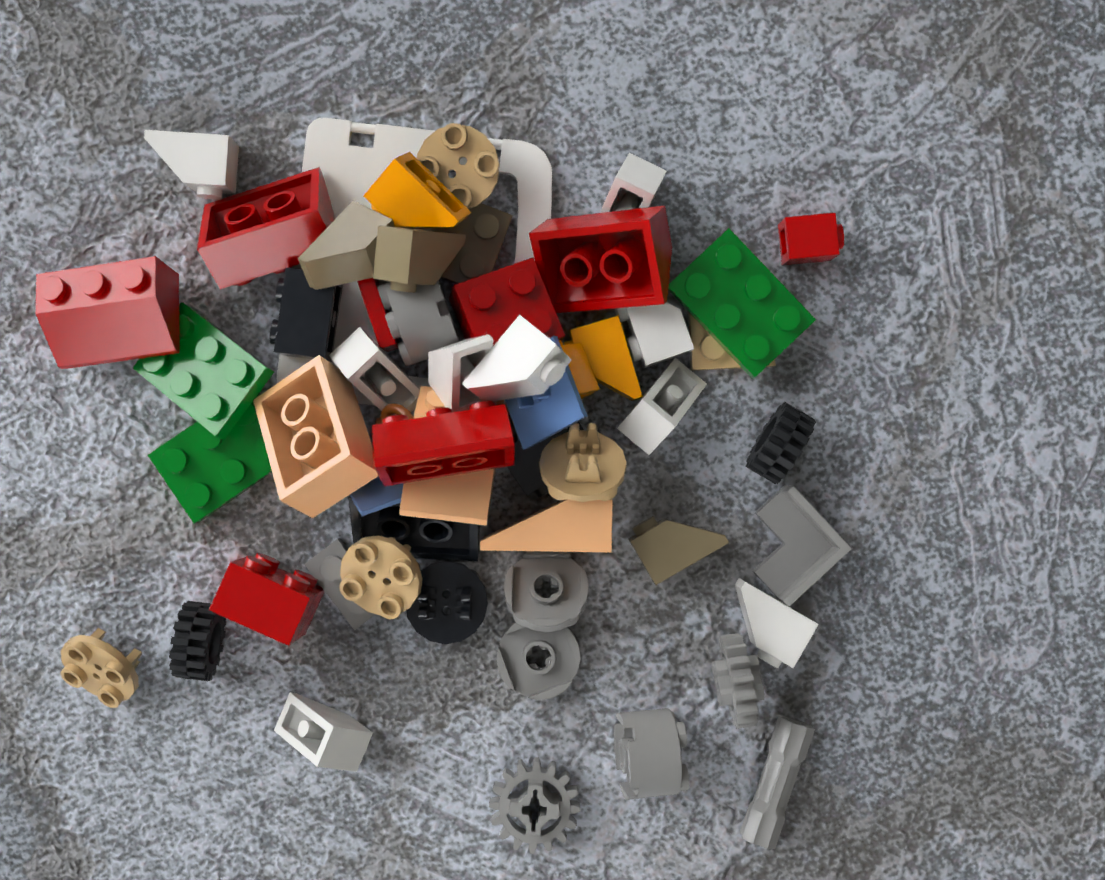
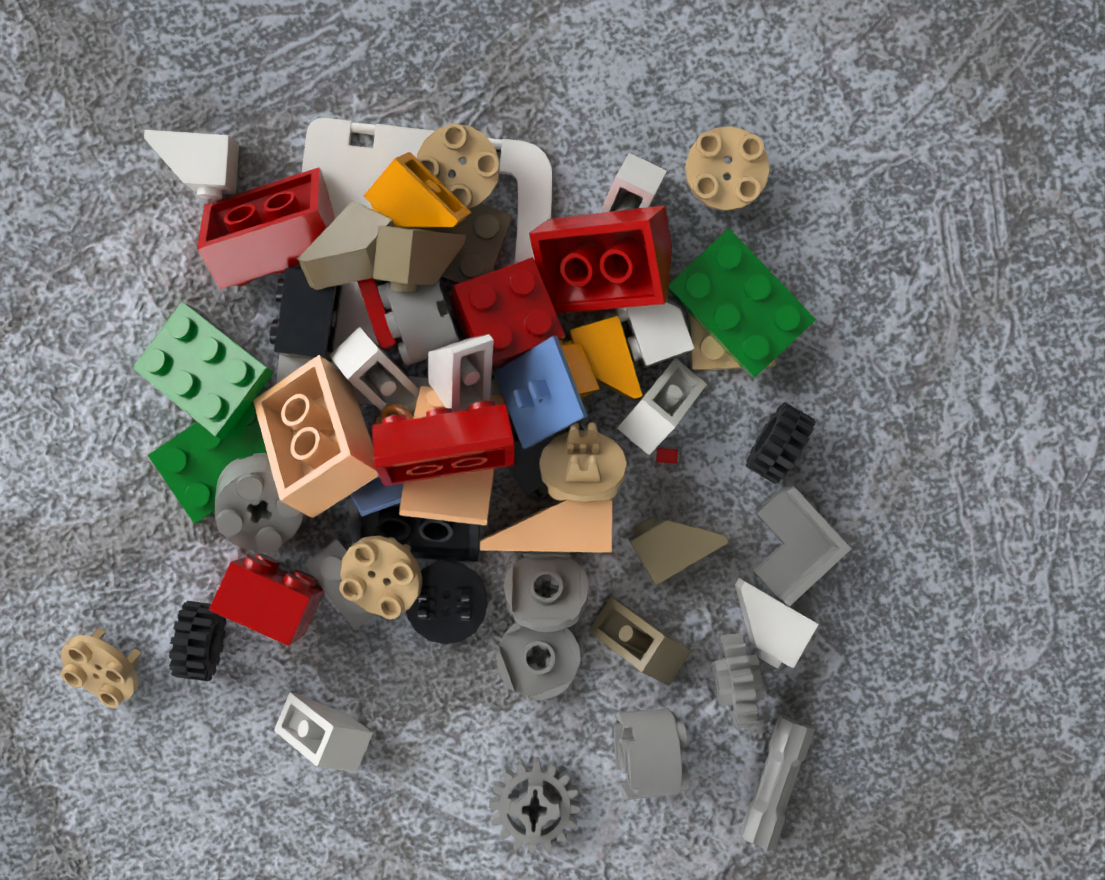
slope [35,256,180,369] -> none
white slope [462,315,572,401] -> none
red brick [778,212,844,266] -> none
none -> light grey brick [215,453,303,553]
none -> dark tan slope [589,596,692,686]
none -> red piece [656,448,678,464]
none -> tan plate [685,126,770,211]

